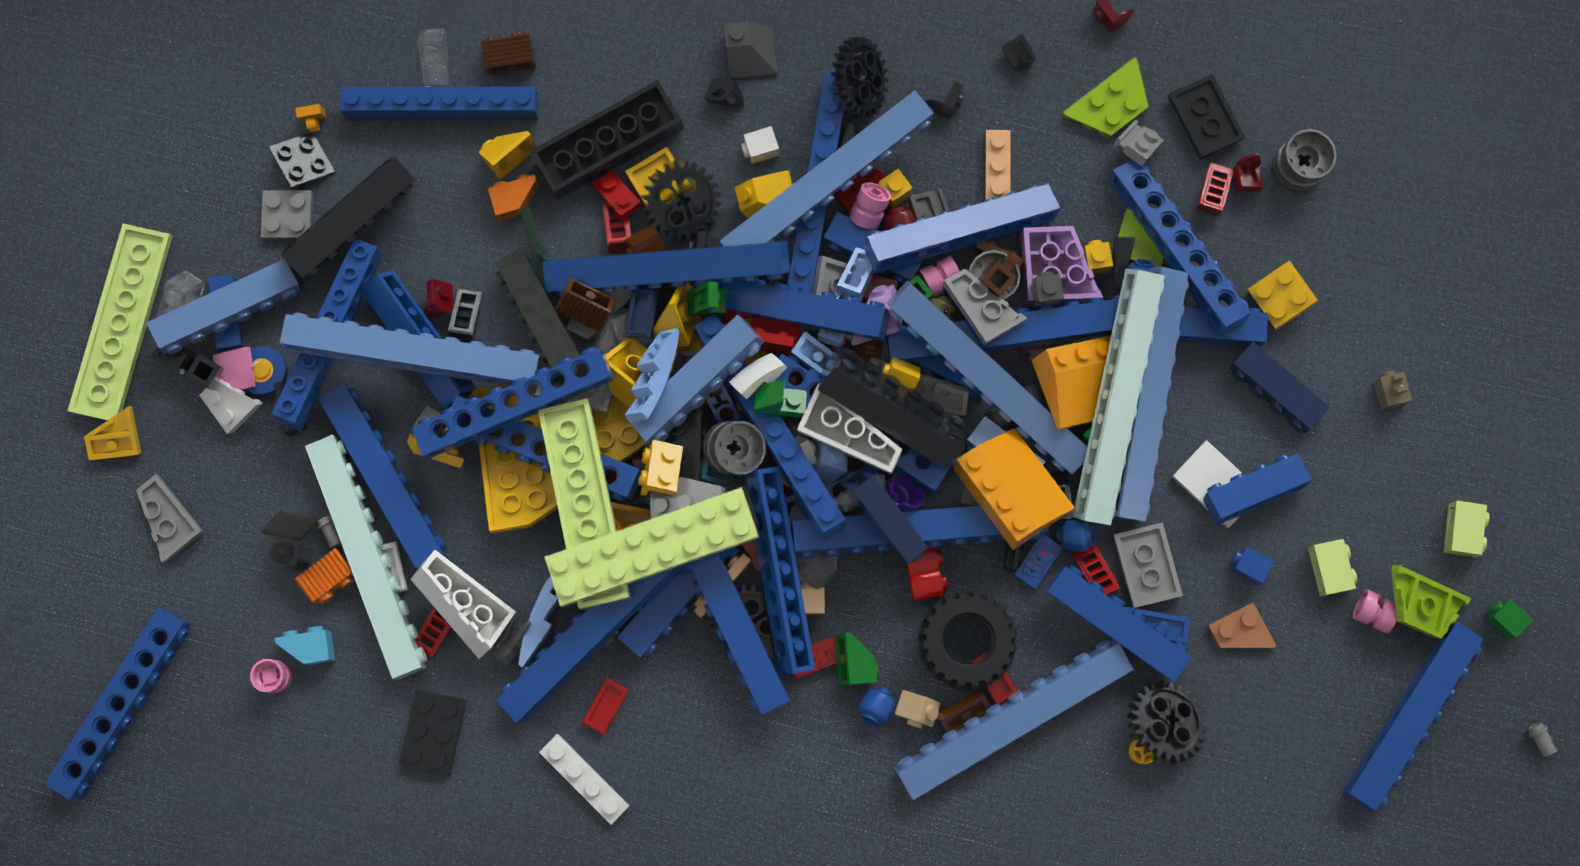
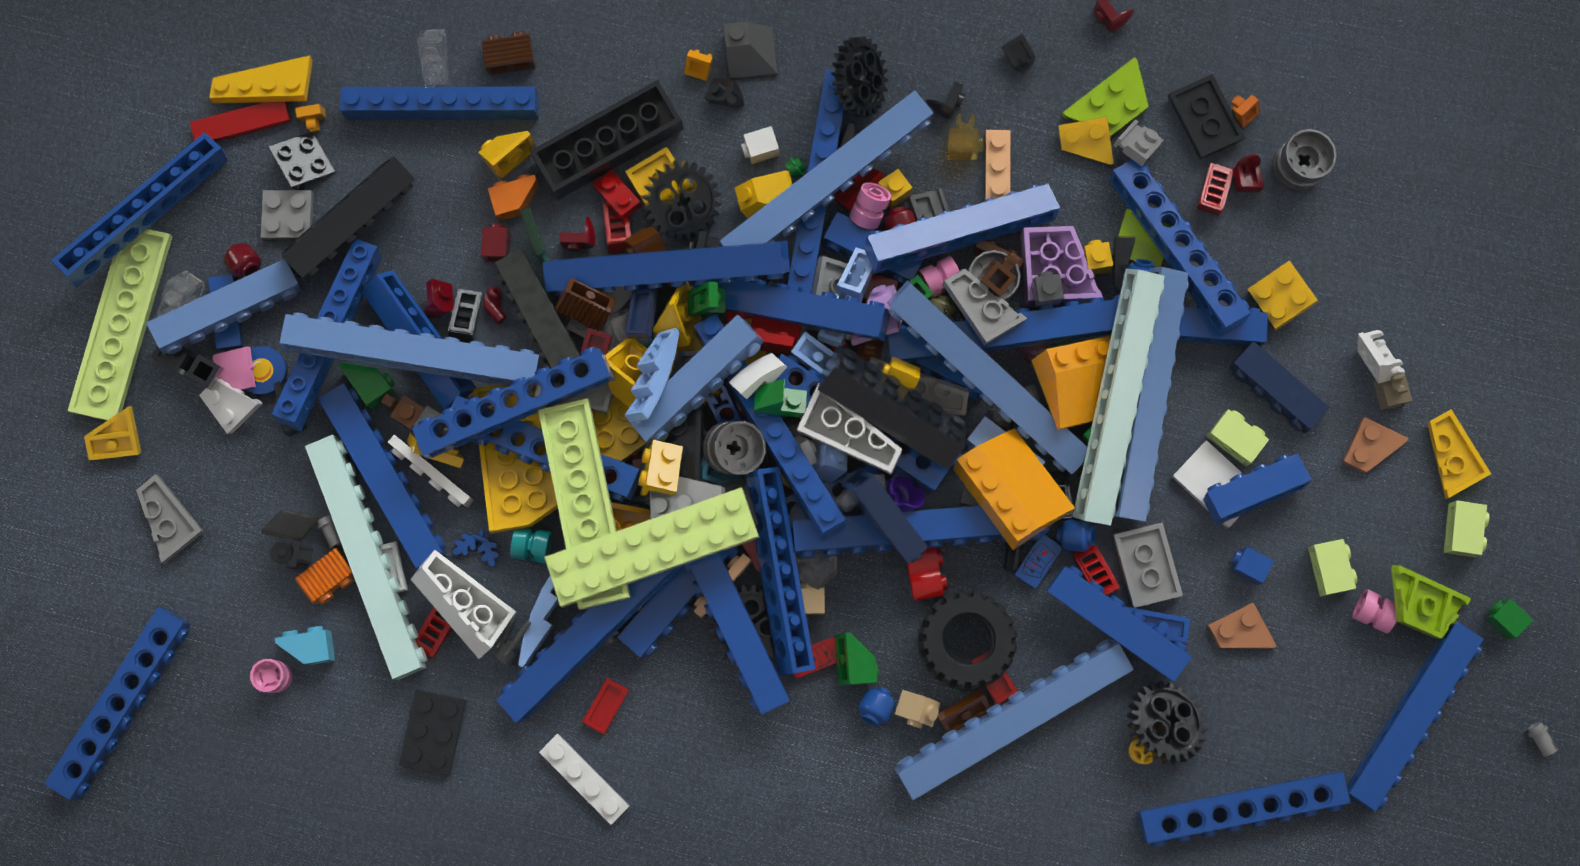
none -> blue brick [51,132,228,288]
none -> red tile [190,102,291,142]
none -> yellow wing [209,55,313,103]
none -> dark red head [224,243,262,279]
none -> green slope [339,363,396,410]
none -> reddish brown brick [381,393,425,431]
none -> white plate [388,435,474,508]
none -> blue animal [453,530,500,567]
none -> dark red brick [481,224,511,262]
none -> dark red arm [483,286,507,324]
none -> teal wheel [510,528,552,564]
none -> dark red plate [559,217,595,252]
none -> dark red plate [580,328,613,355]
none -> light orange tile [684,50,713,81]
none -> green plate [785,157,807,179]
none -> clear yellow brick [947,114,983,159]
none -> yellow wing [1058,117,1114,165]
none -> blue brick [1137,772,1351,847]
none -> yellowish green brick [1206,409,1269,467]
none -> orange tile [1231,95,1260,129]
none -> nougat wing [1341,417,1408,473]
none -> white hinge [1357,330,1405,384]
none -> yellow wing [1427,409,1491,499]

